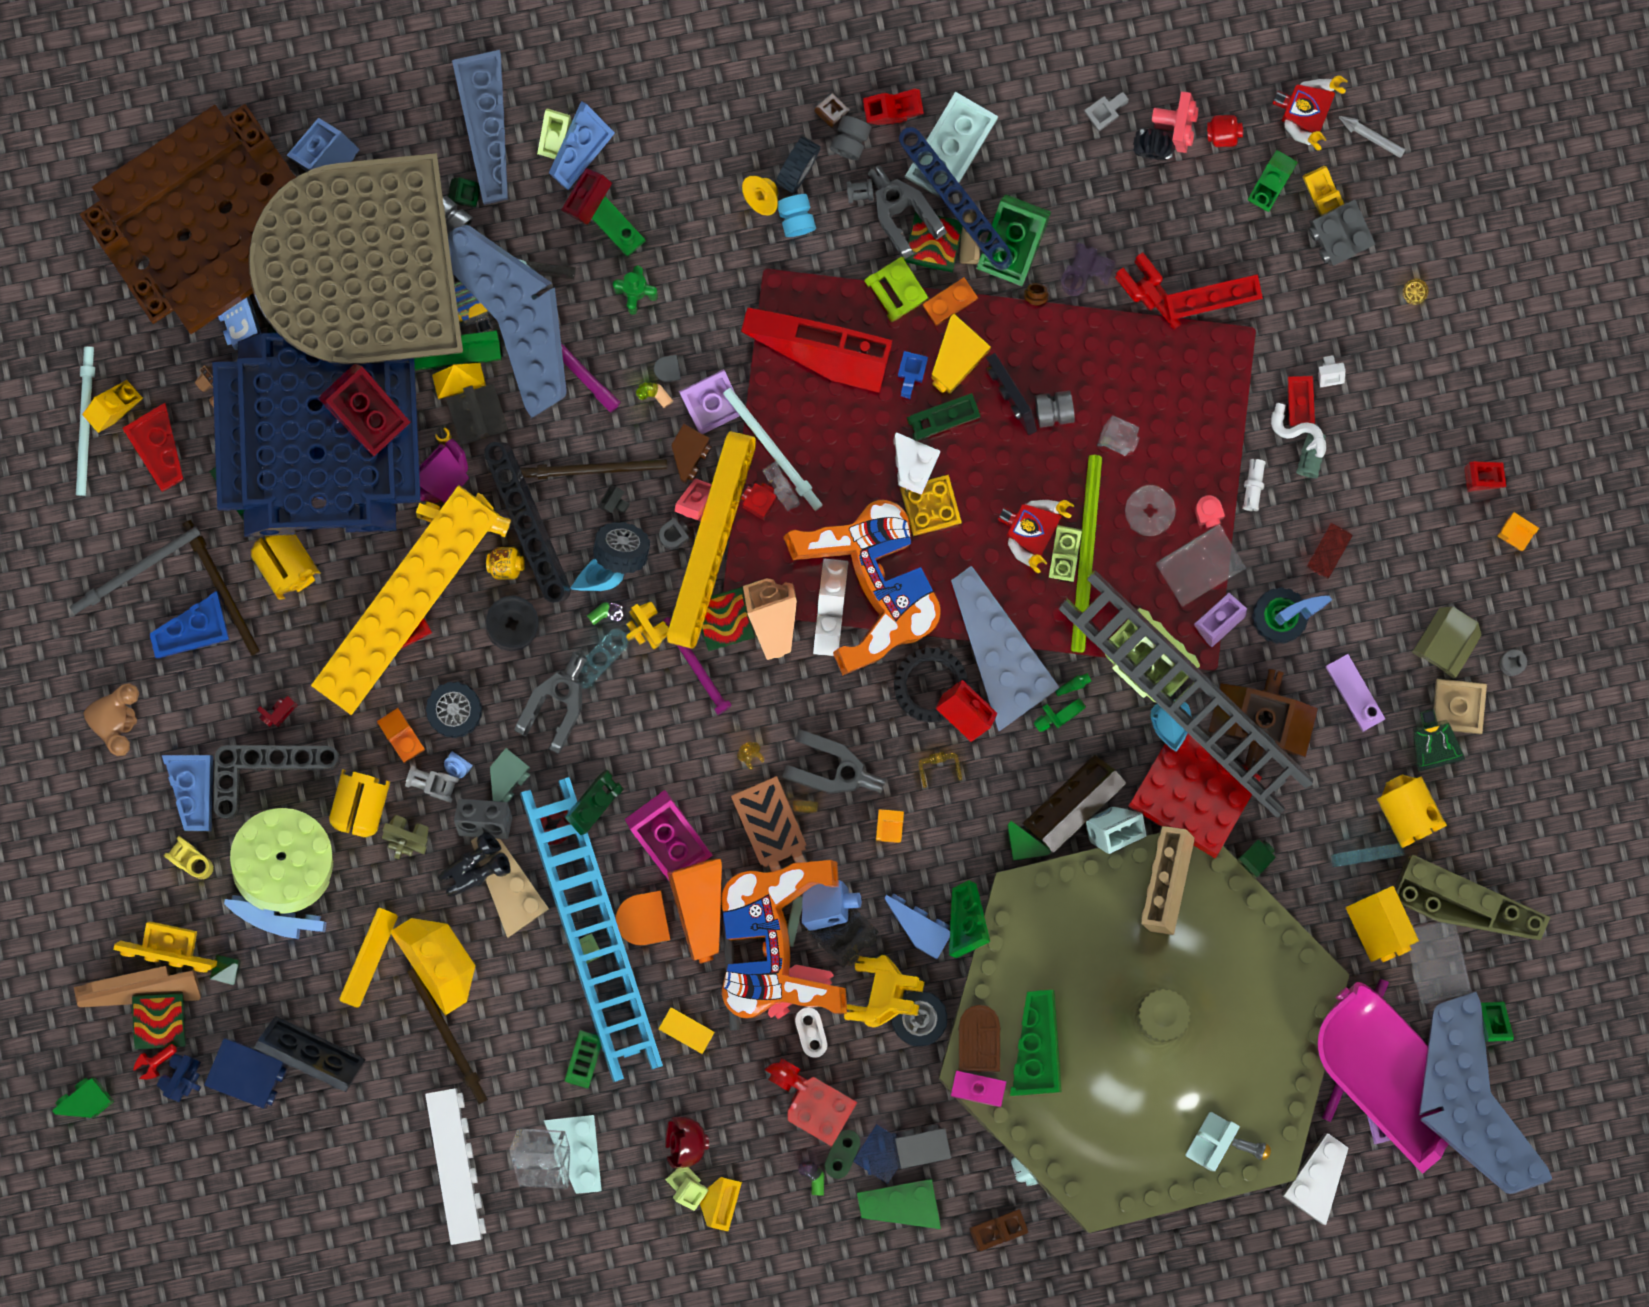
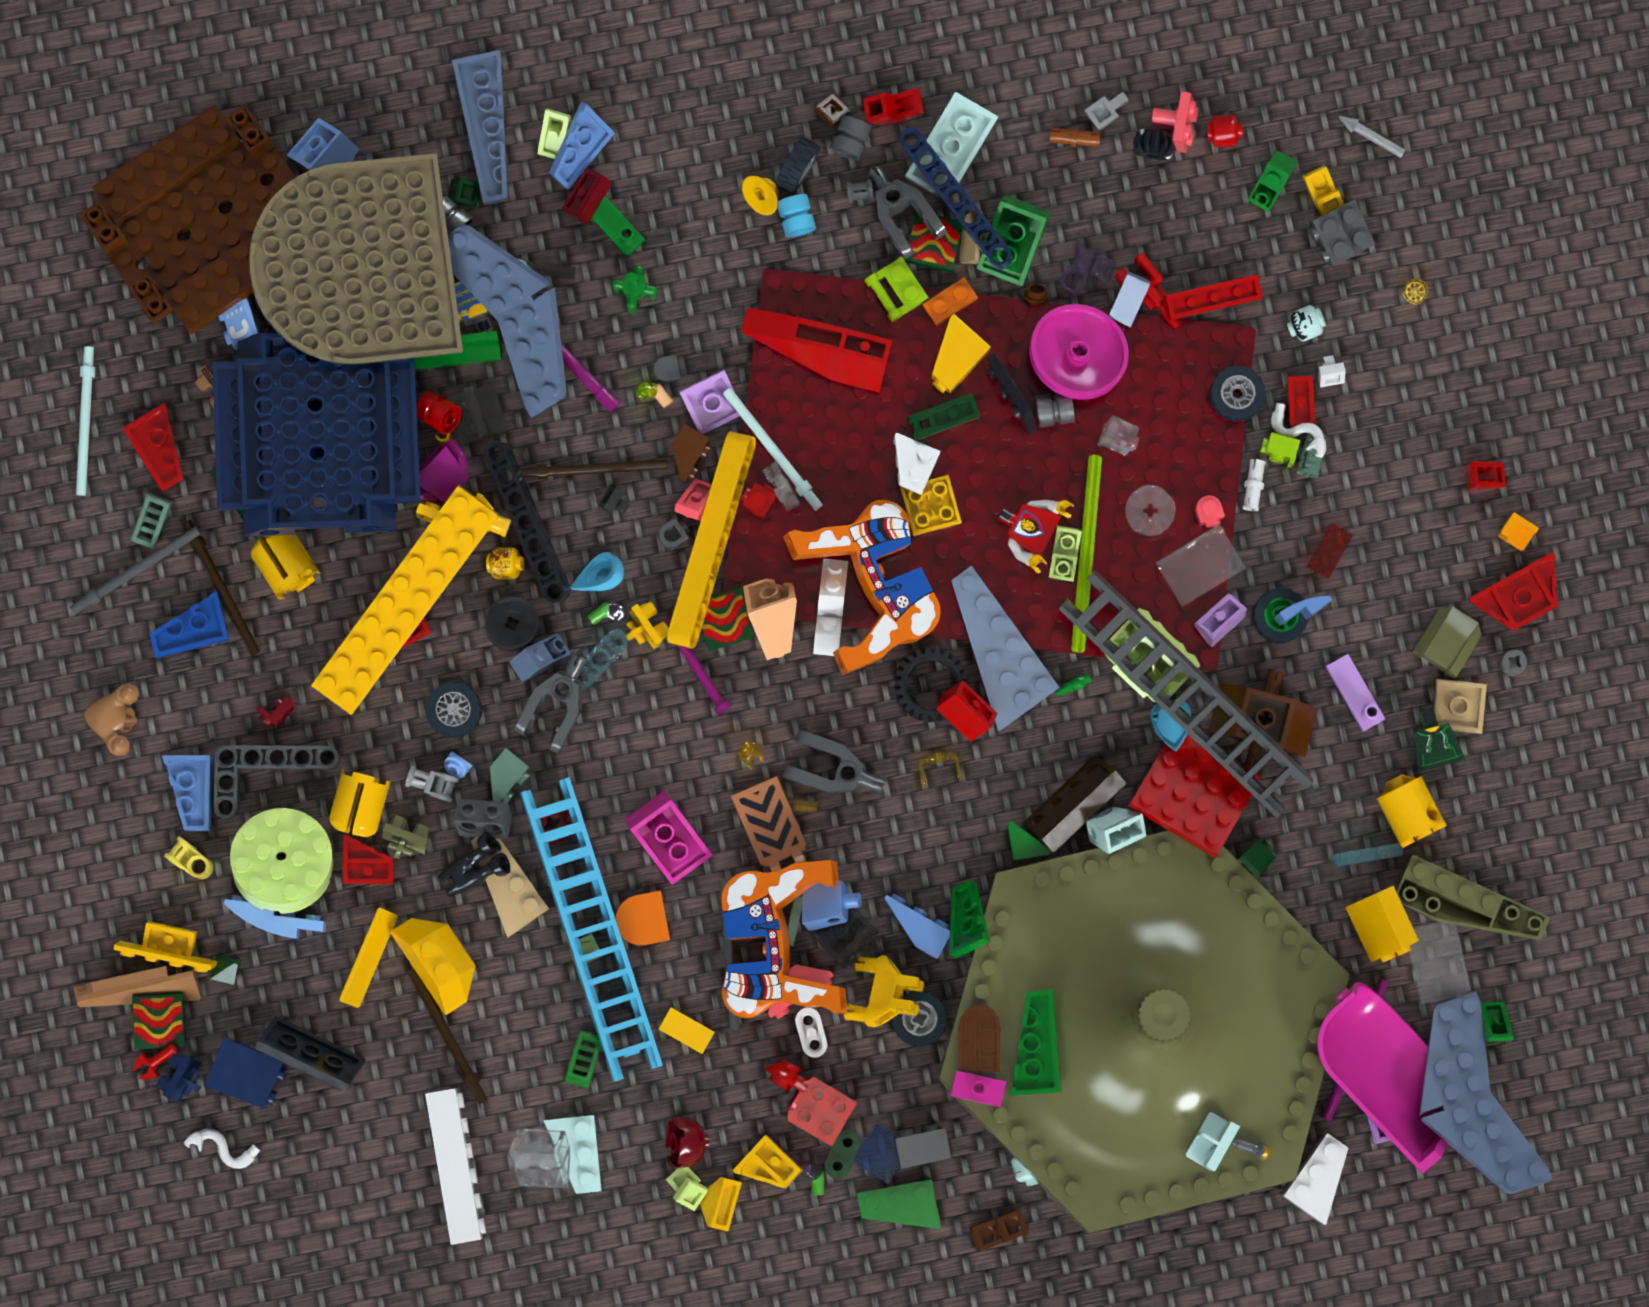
green slope [52,1077,114,1118] -> none
yellow slope [82,380,143,433] -> none
dark red slope [318,364,411,456] -> none
orange slope [377,708,425,763] -> none
yellow slope [432,363,486,399] -> none
dark green plate [565,770,624,835] -> none
black wheel [593,522,650,574] -> none
orange slope [667,858,722,963] -> none
light orange panel [876,809,904,843] -> none
blue plate [898,351,928,399] -> none
green piece [1034,698,1086,732] -> none
tan brick [1141,826,1195,935] -> none
torso [1272,76,1348,150] -> none
none -> sand green slope [130,492,173,549]
none -> white animal [184,1128,261,1169]
none -> red wing [343,835,394,884]
none -> red wheel [416,390,462,434]
none -> sand blue slope [509,633,571,683]
none -> yellow wing [732,1135,803,1188]
none -> dark pink dish [1029,304,1129,400]
none -> dark orange pin [1050,127,1100,148]
none -> tile [1109,272,1151,327]
none -> black wheel [1209,365,1266,422]
none -> lime brick [1260,432,1300,467]
none -> light aqua head [1287,305,1326,342]
none -> red wing [1468,552,1558,631]

